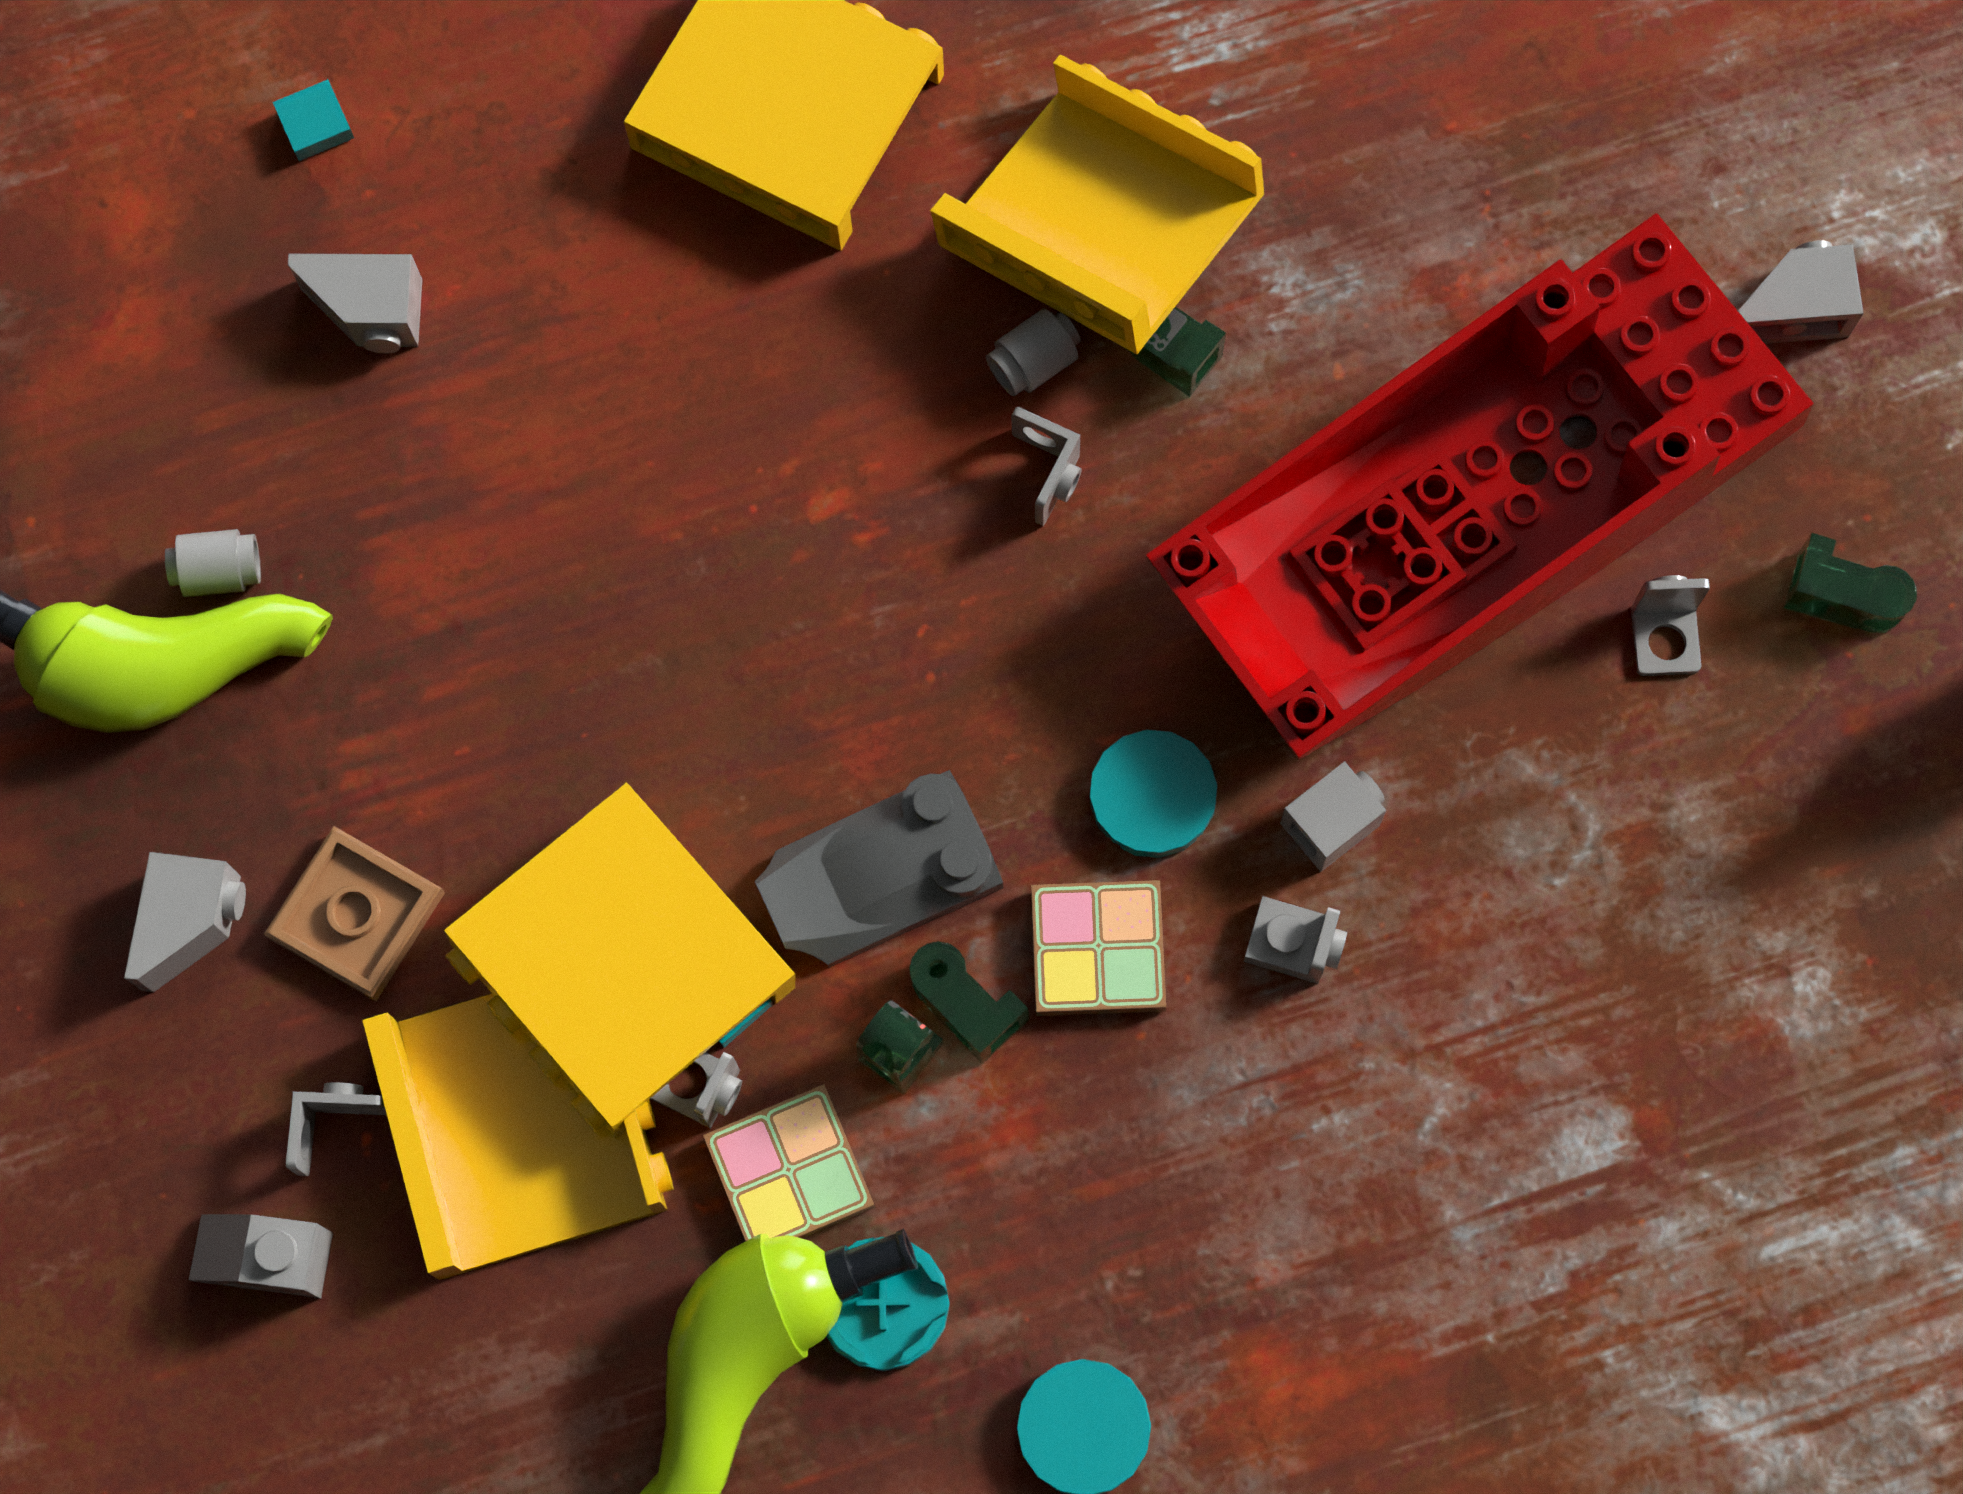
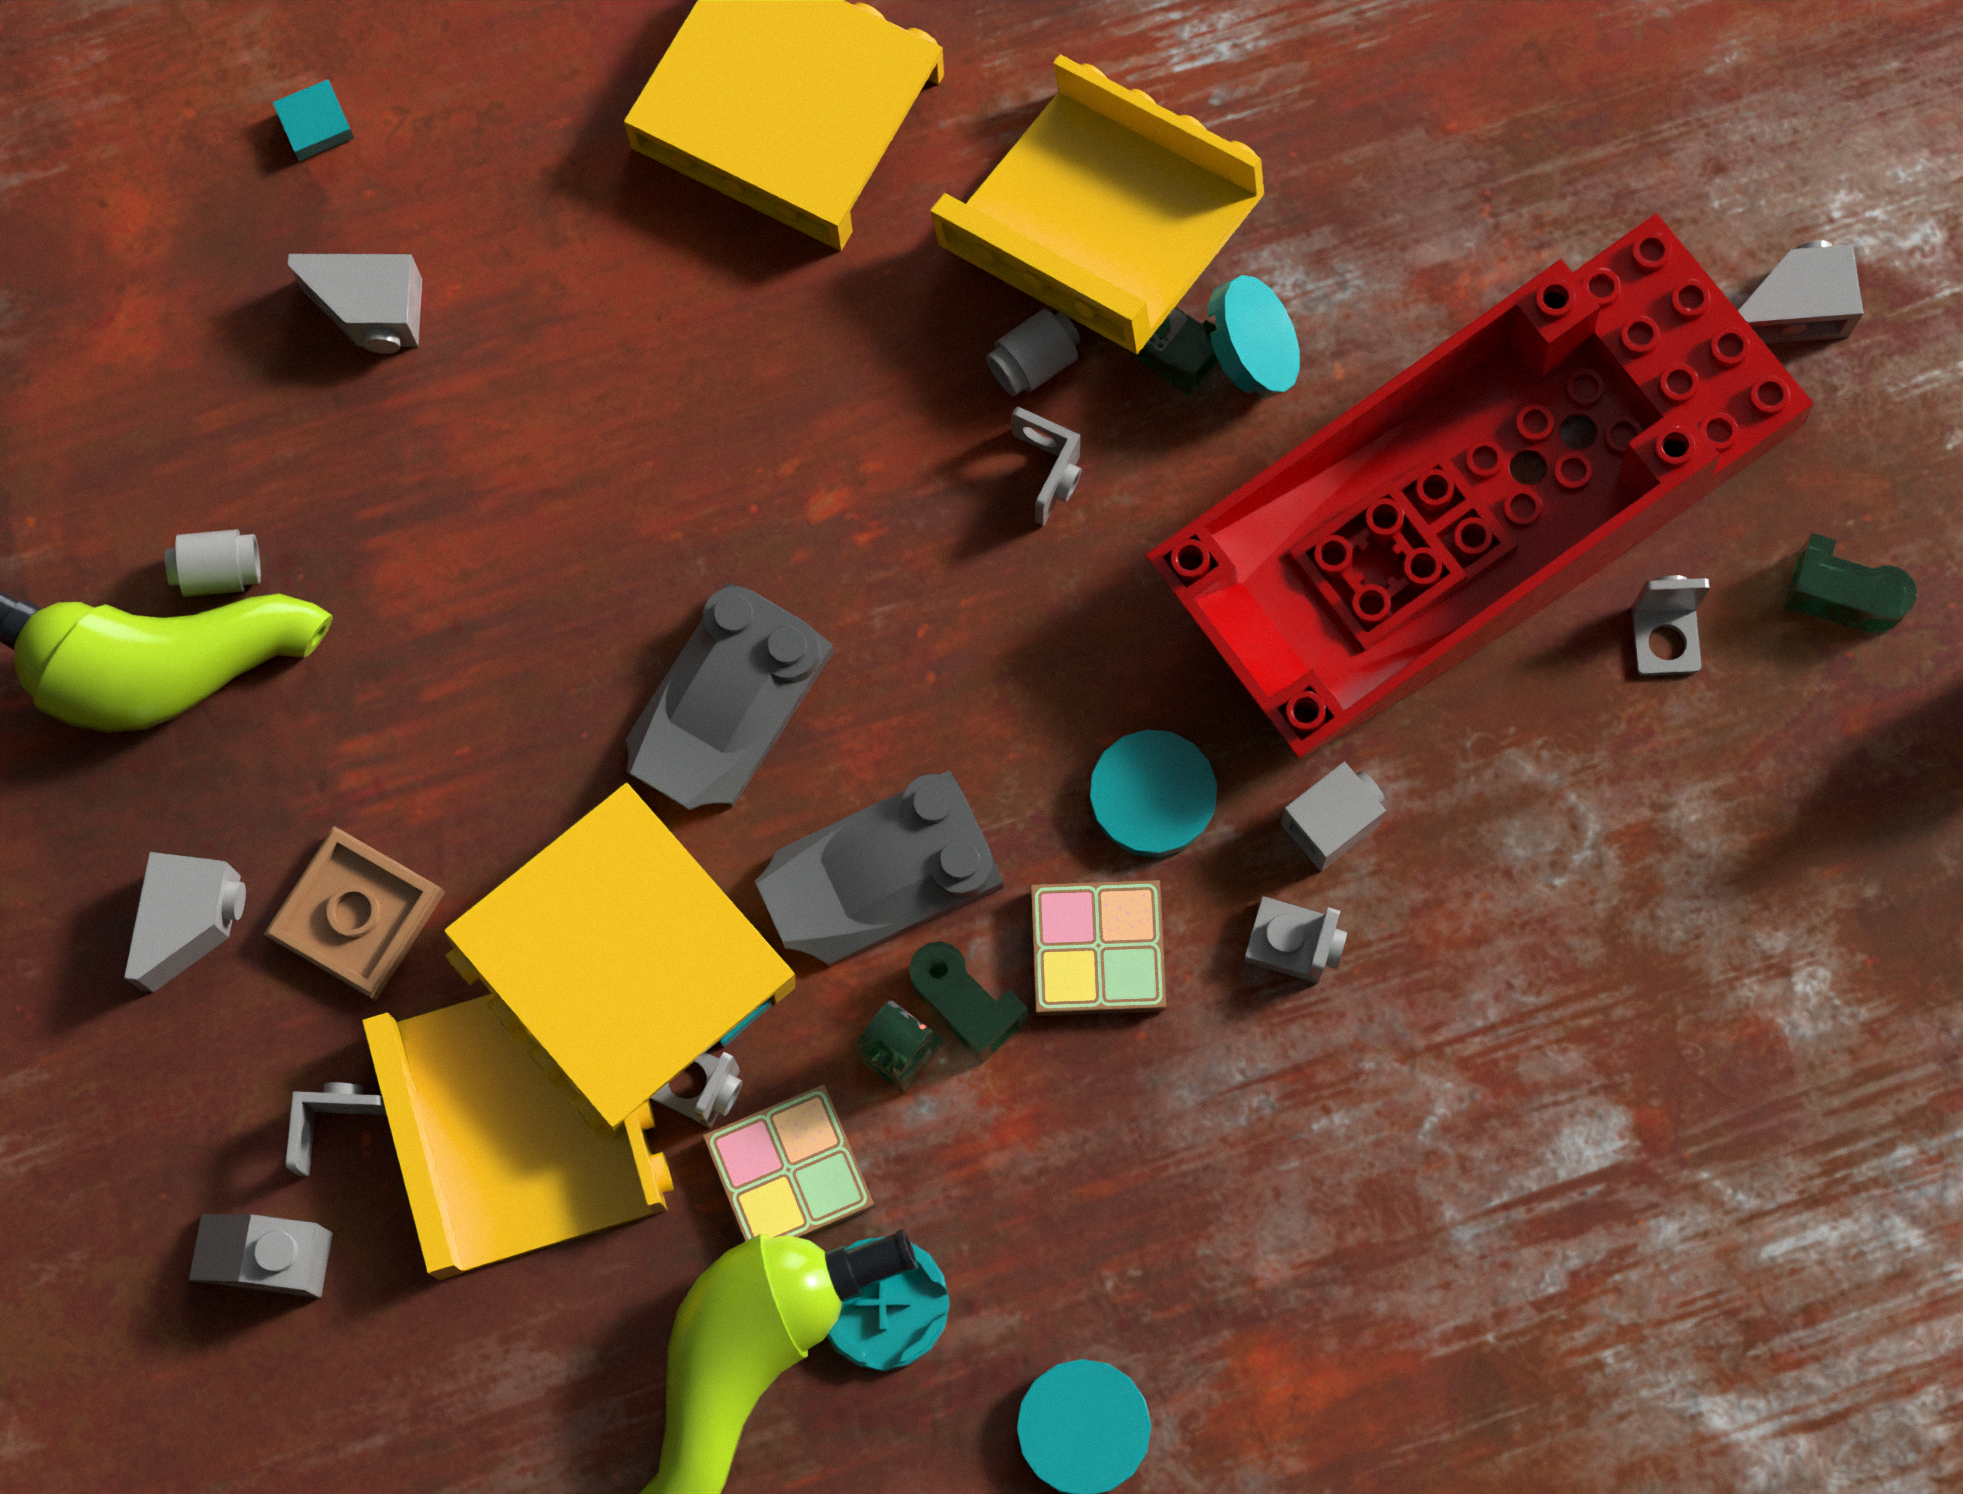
none -> dark grey slope [625,583,834,810]
none -> tile [1207,275,1300,399]

